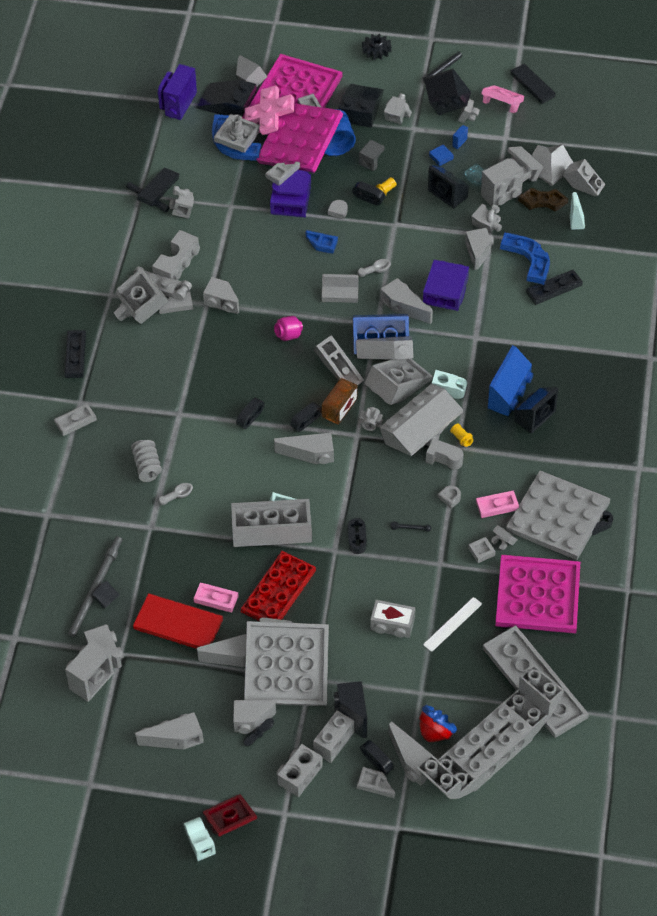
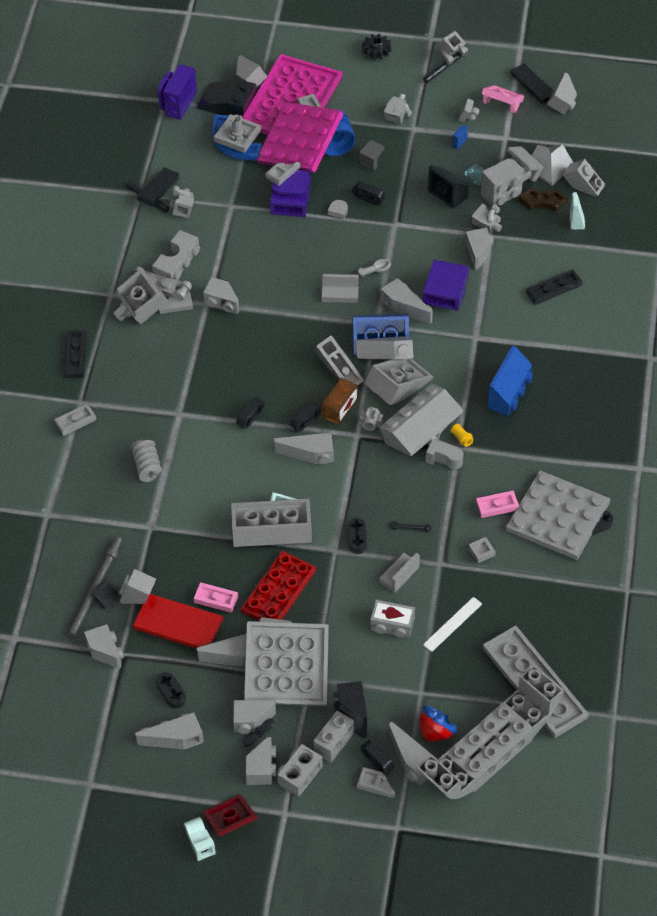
light grey brick [65,640,114,702] -> none
light grey piece [158,483,193,505] -> none
bright pink plate [245,85,294,135] -> none
dark pink head [274,316,303,341] -> none
blue tile [305,230,338,254] -> none
black slope [338,84,384,128] -> none
yellow pin [376,177,397,196] -> none
black slope [424,69,471,115] -> none
blue tile [429,144,454,166] -> none
light aqua leg [432,370,468,399] -> none
light grey tile [437,486,461,509] -> none
light grey tile [491,525,518,550] -> none
dark pink plate [495,555,581,633] -> none
blue plate [500,232,550,285] -> none
black slope [514,387,559,434] -> none
none -> light grey slope [119,569,156,604]
none -> black beam [157,672,186,708]
none -> light grey slope [246,737,276,785]
none -> light grey panel [379,553,420,593]
none -> light grey piece [440,31,468,65]
none -> light grey slope [547,72,577,115]

